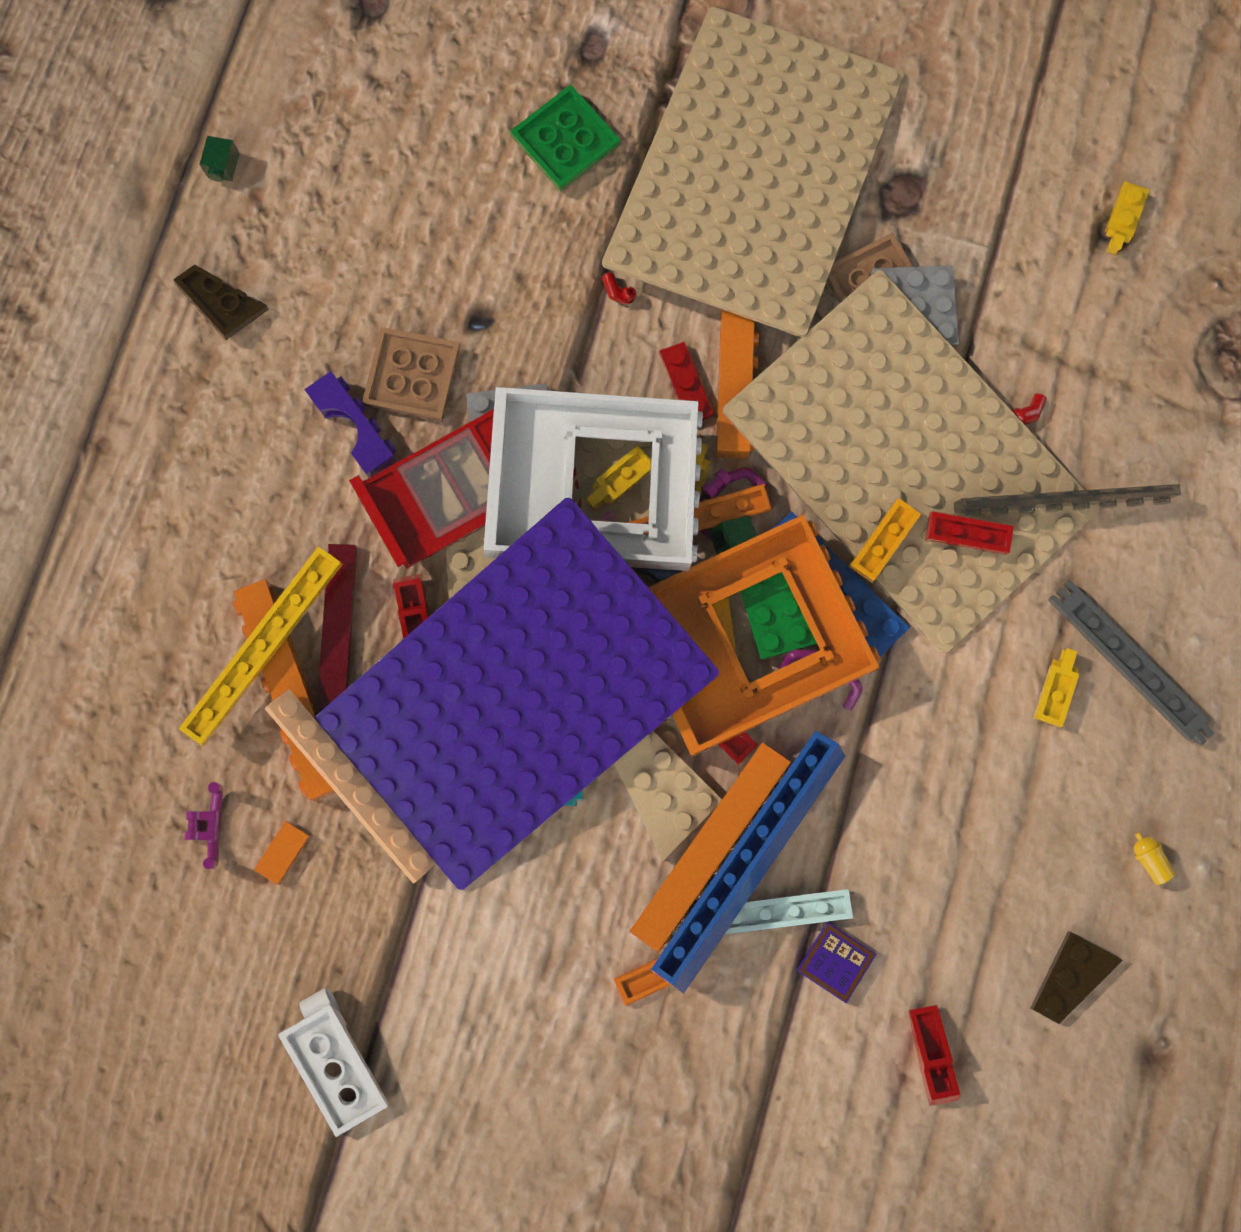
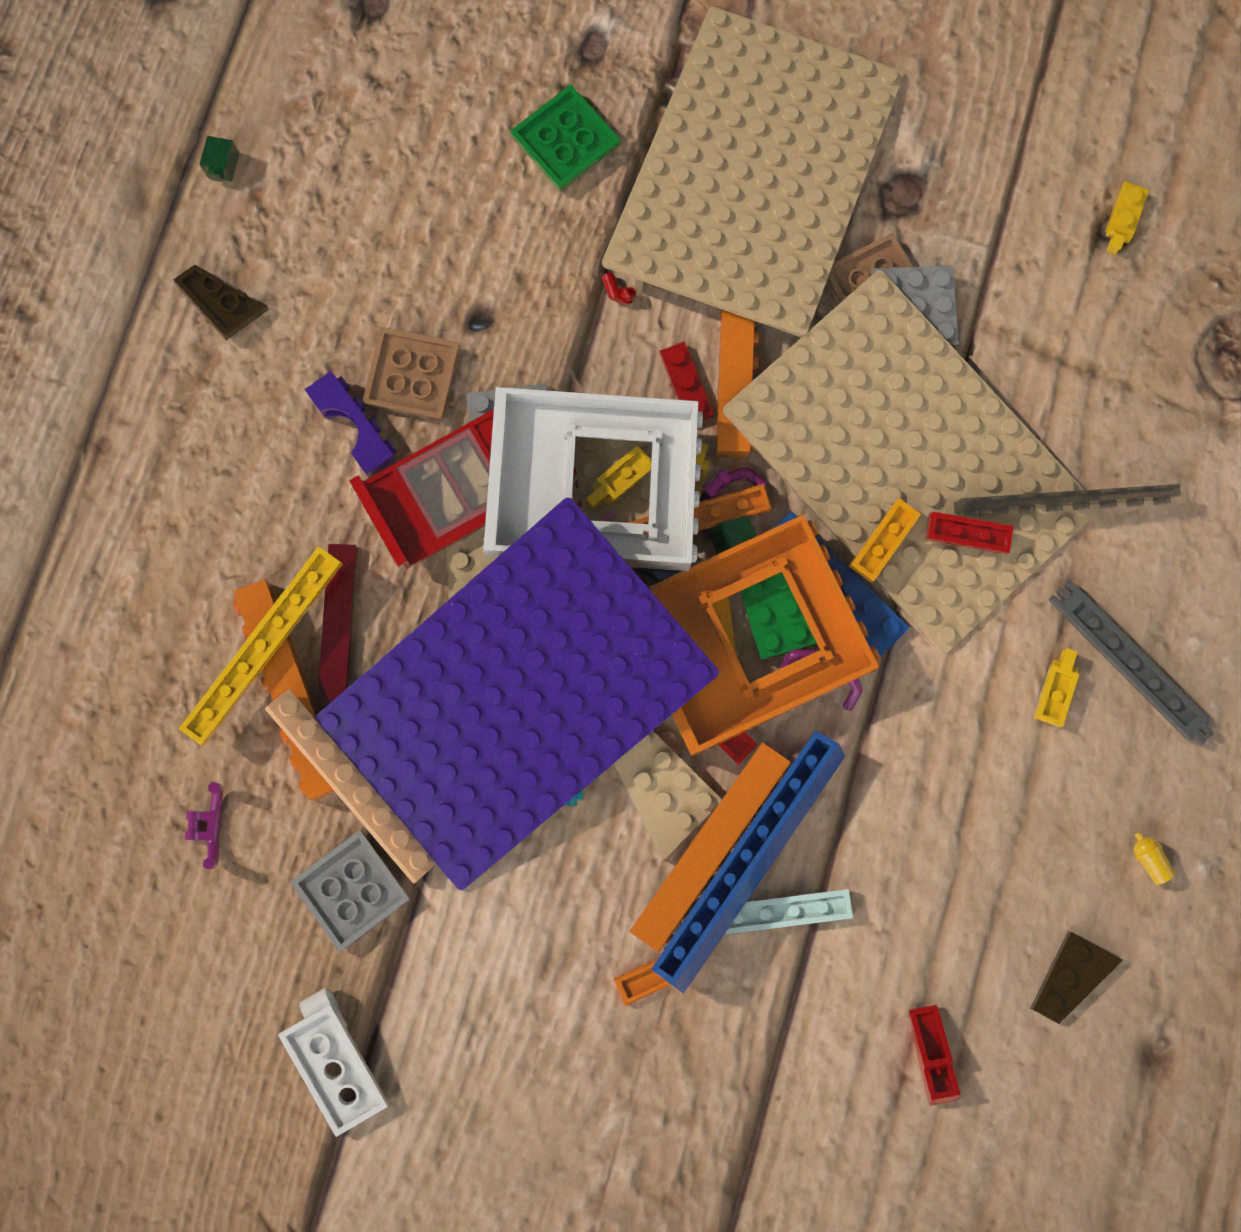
orange tile [254,821,311,885] -> none
red slope [393,574,430,639] -> none
tile [796,922,876,1004] -> none
red arm [1012,393,1047,425] -> none
none -> light grey plate [290,830,411,952]

